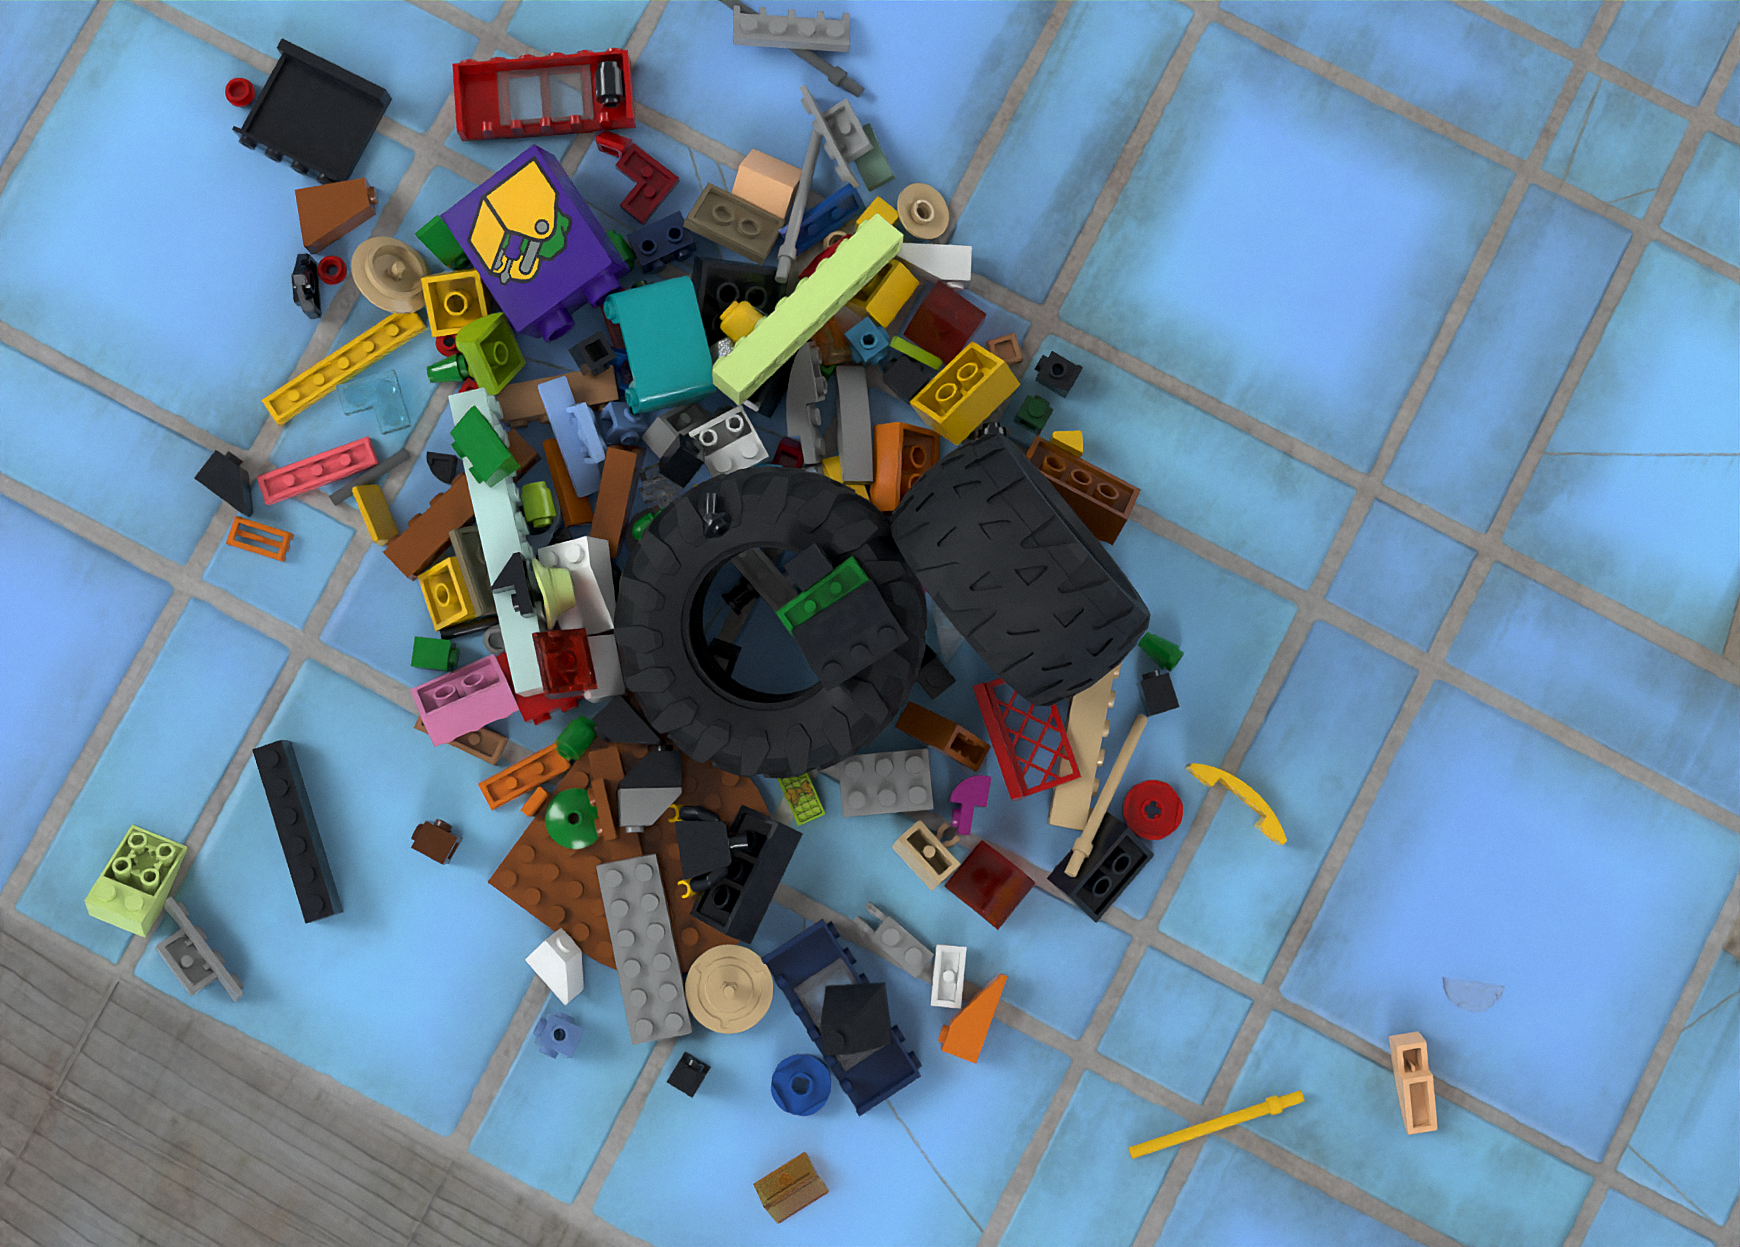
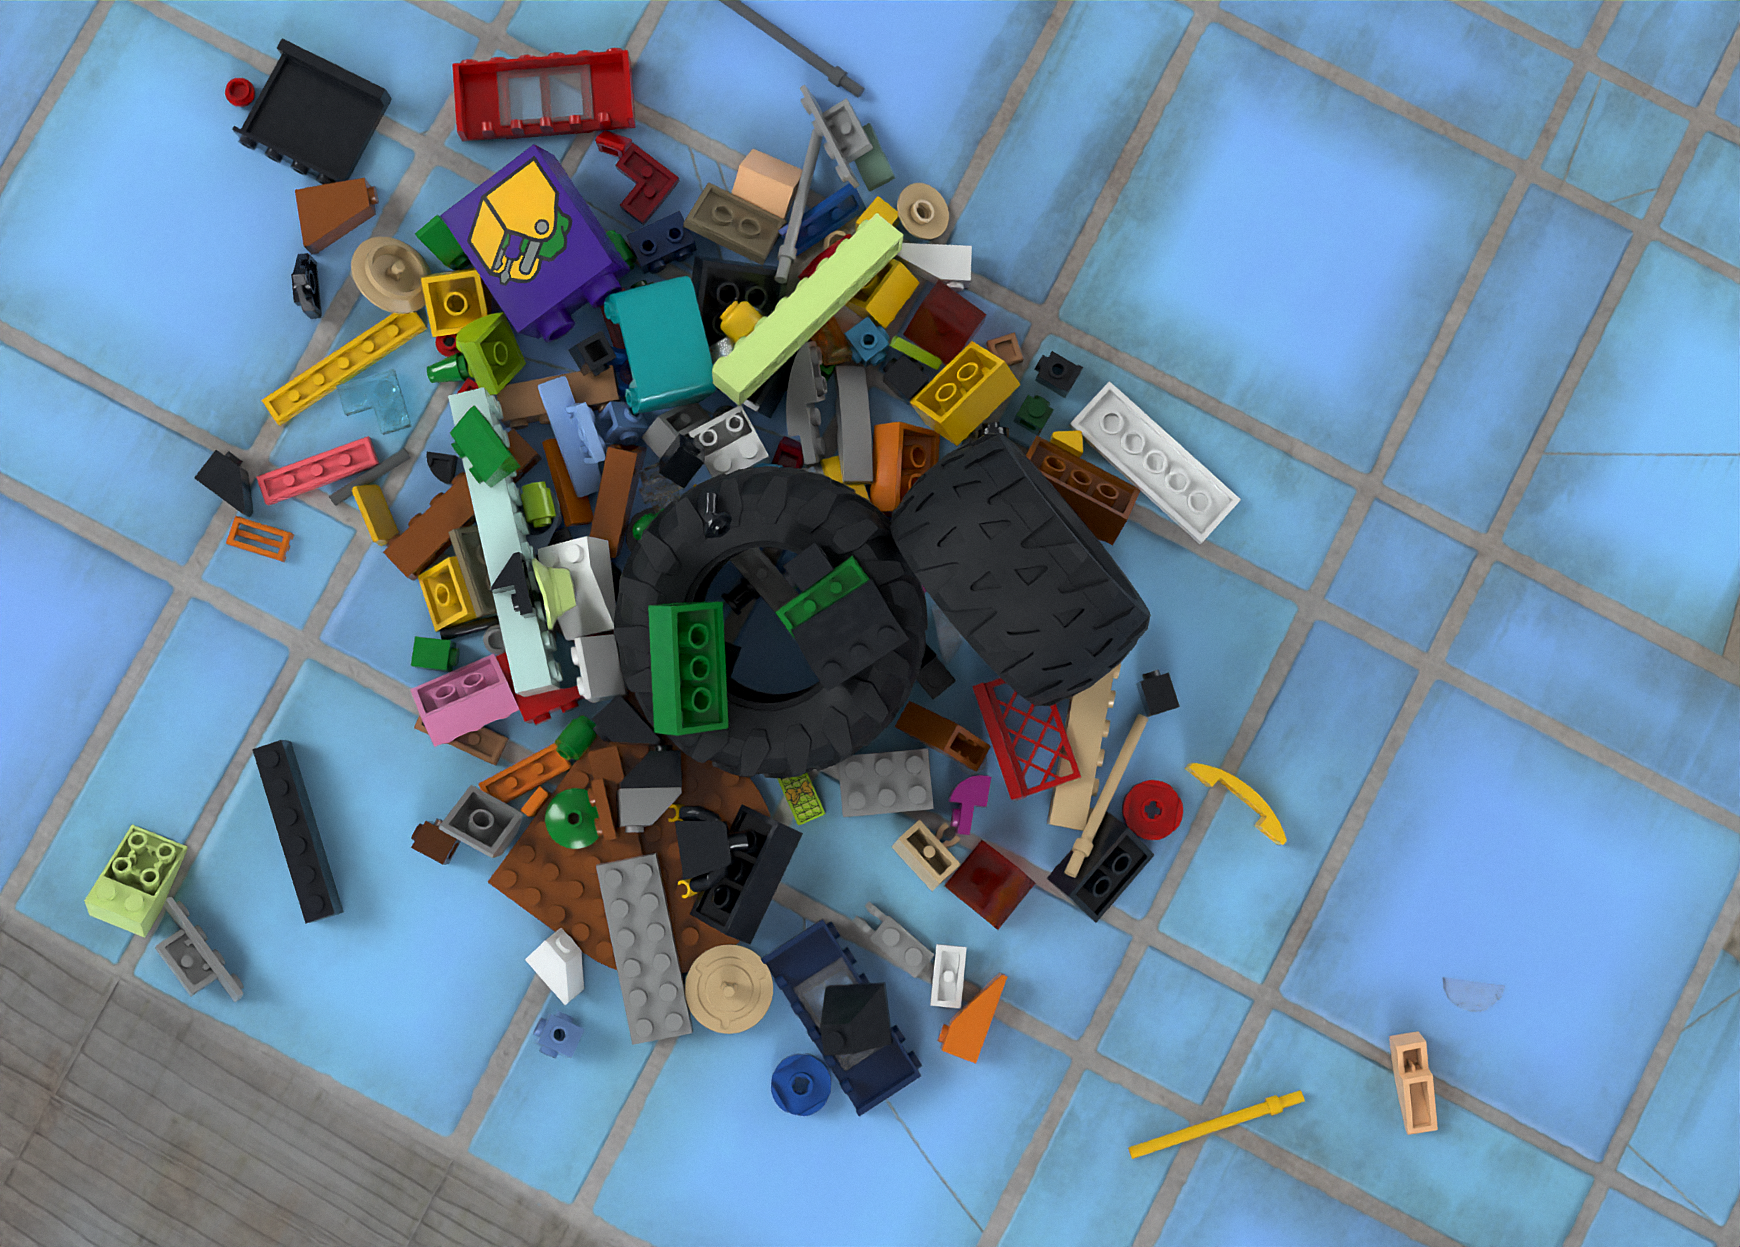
red plate [317,255,347,285] -> none
clear red slope [532,628,598,699] -> none
black brick [594,61,626,108] -> none
black brick [667,1051,711,1098] -> none
light grey hinge [733,5,850,52] -> none
clear orange panel [753,1152,829,1224] -> none
green cone [1138,631,1184,672] -> none
none -> light grey slope [439,785,524,858]
none -> green slope [648,601,729,736]
none -> white plate [1069,381,1241,544]

